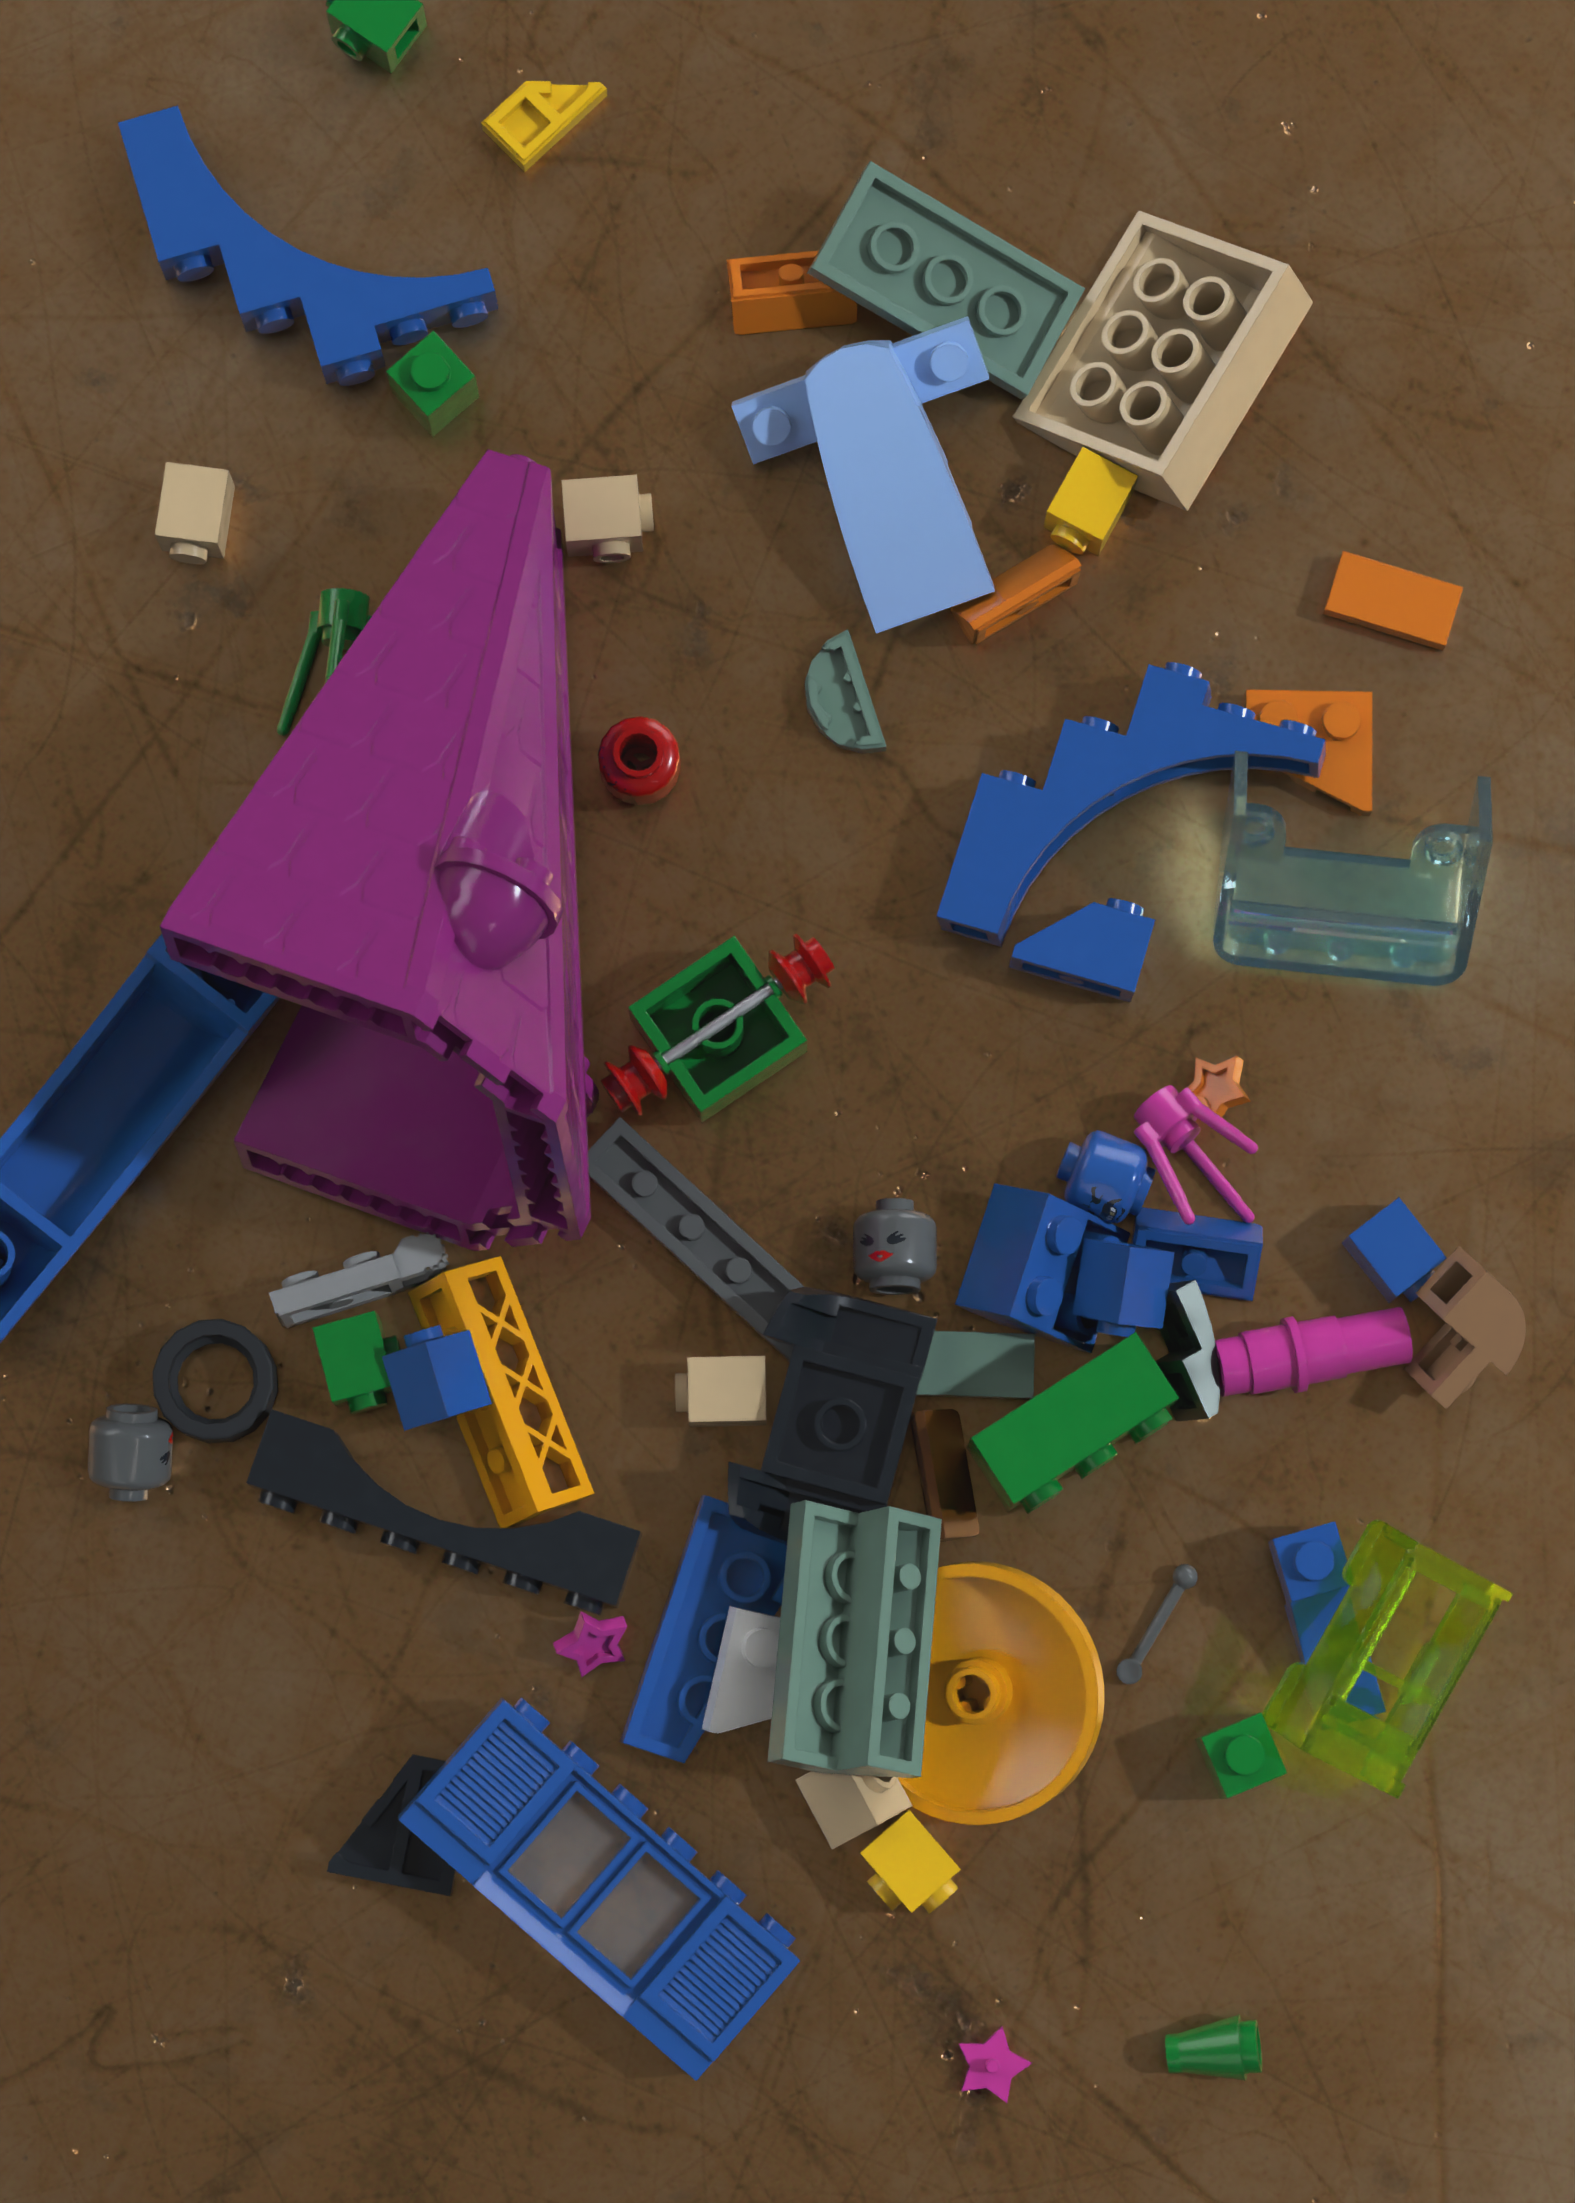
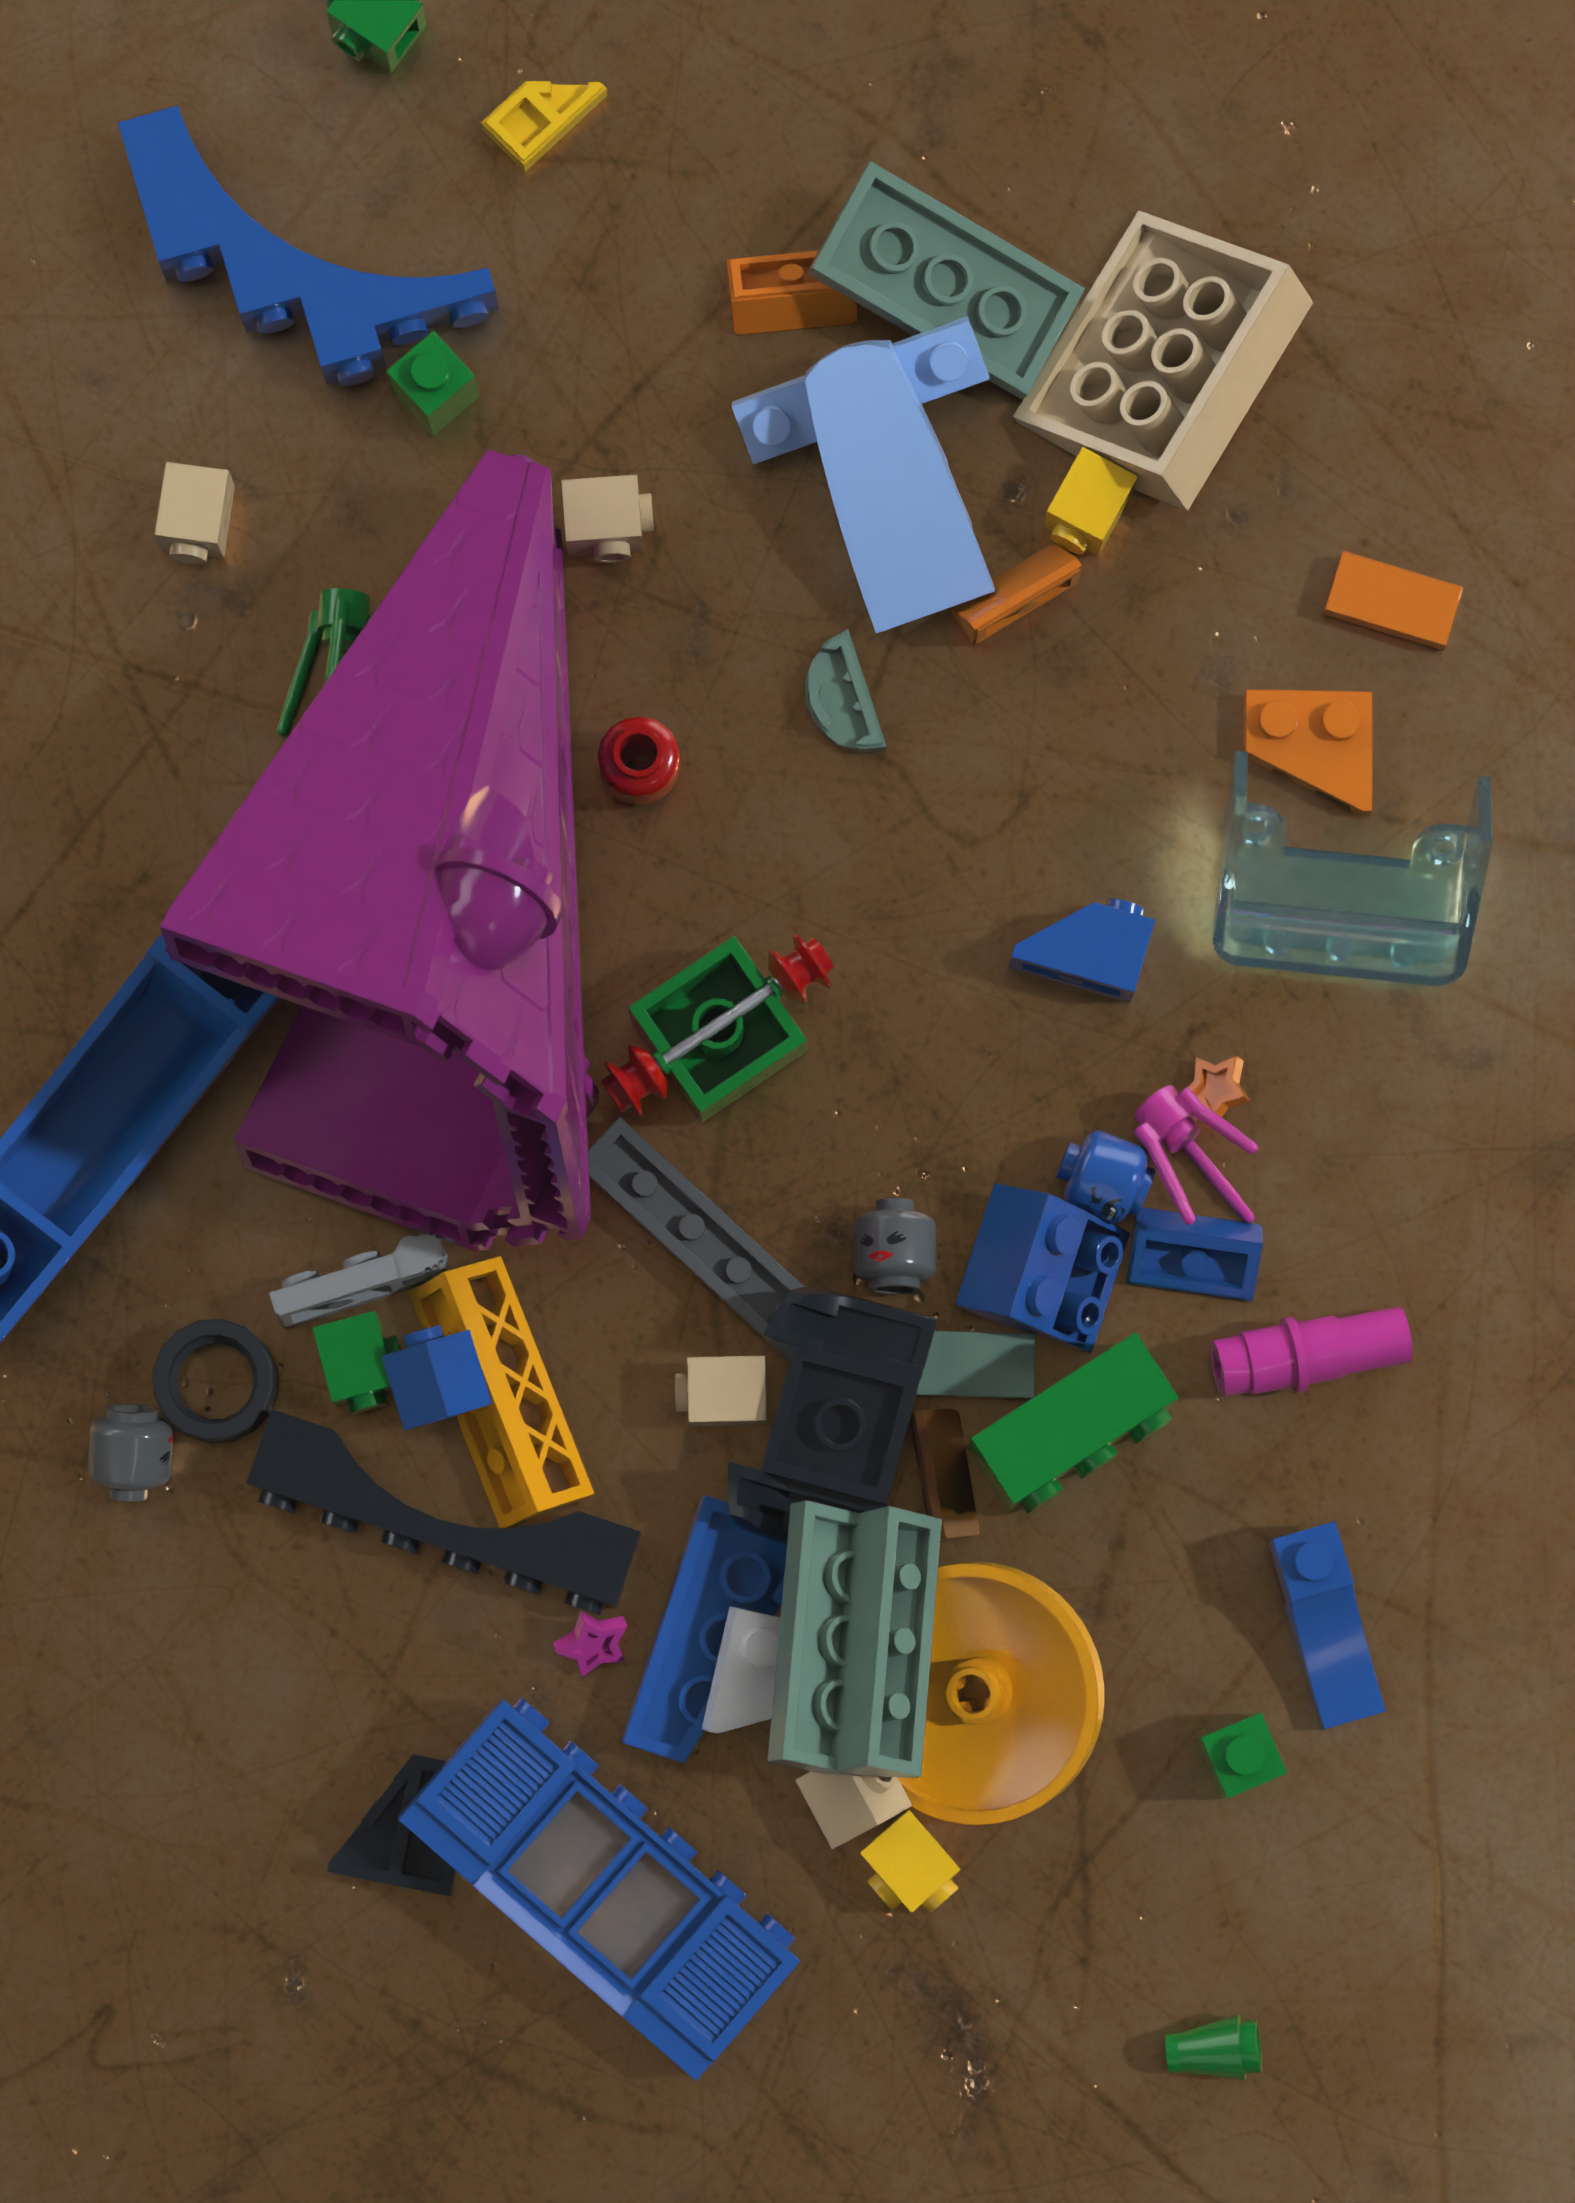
blue arch [936,662,1326,947] -> none
dark pink piece [958,2026,1032,2103] -> none
blue brick [1072,1238,1175,1337] -> none
dark grey hinge [1116,1564,1198,1684] -> none
pearl dark grey slope [1155,1279,1220,1422] -> none
clear neon green piece [1262,1519,1513,1799] -> none
blue brick [1342,1197,1447,1303] -> none
medium nougat brick [1404,1246,1526,1409] -> none

